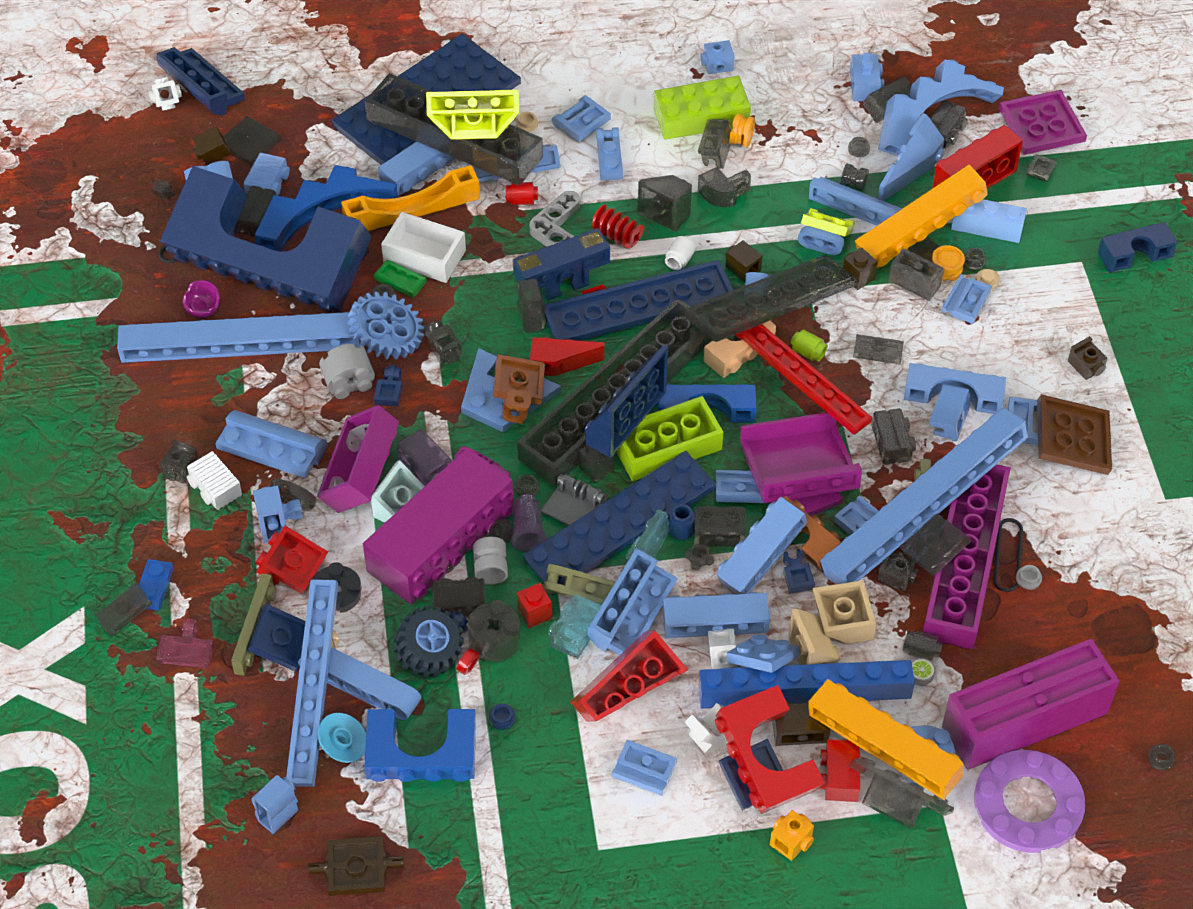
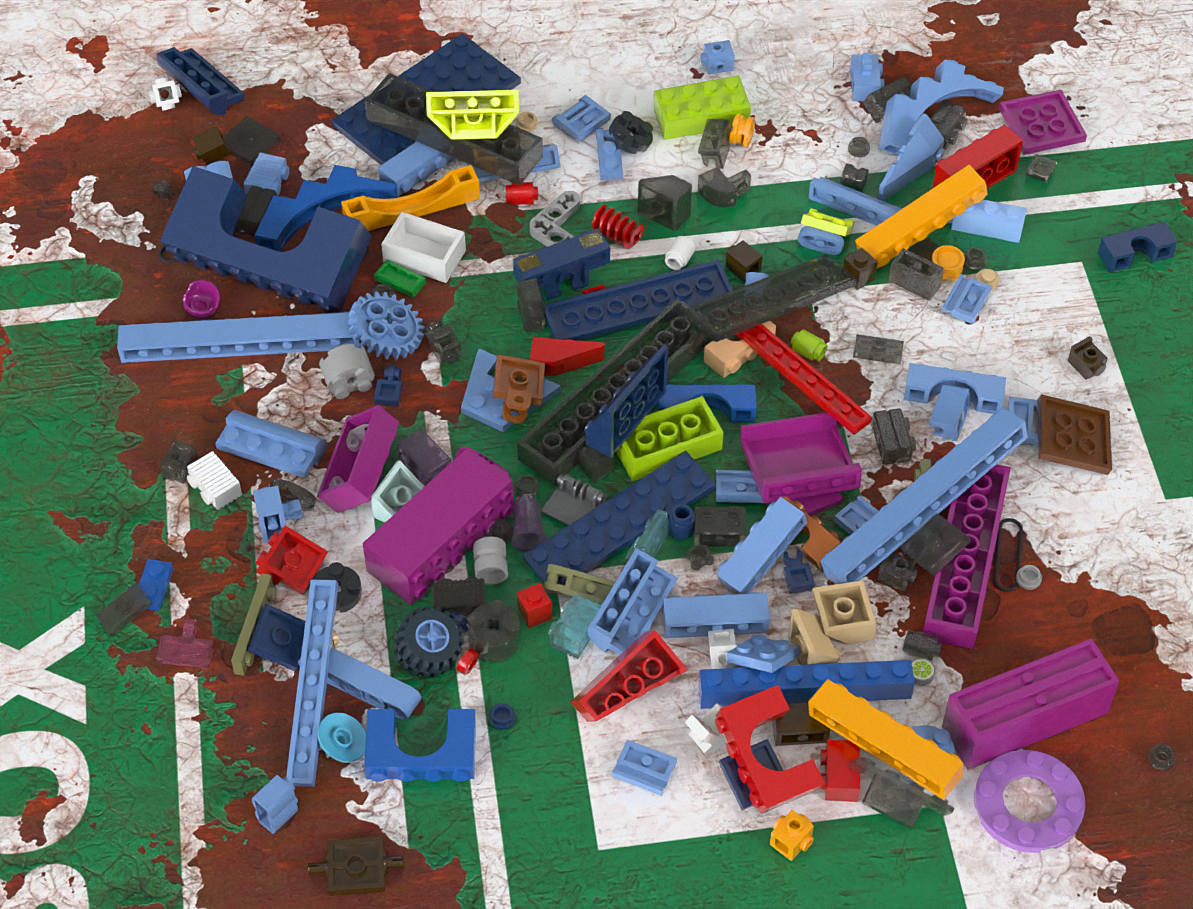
none -> black plate [609,111,653,154]

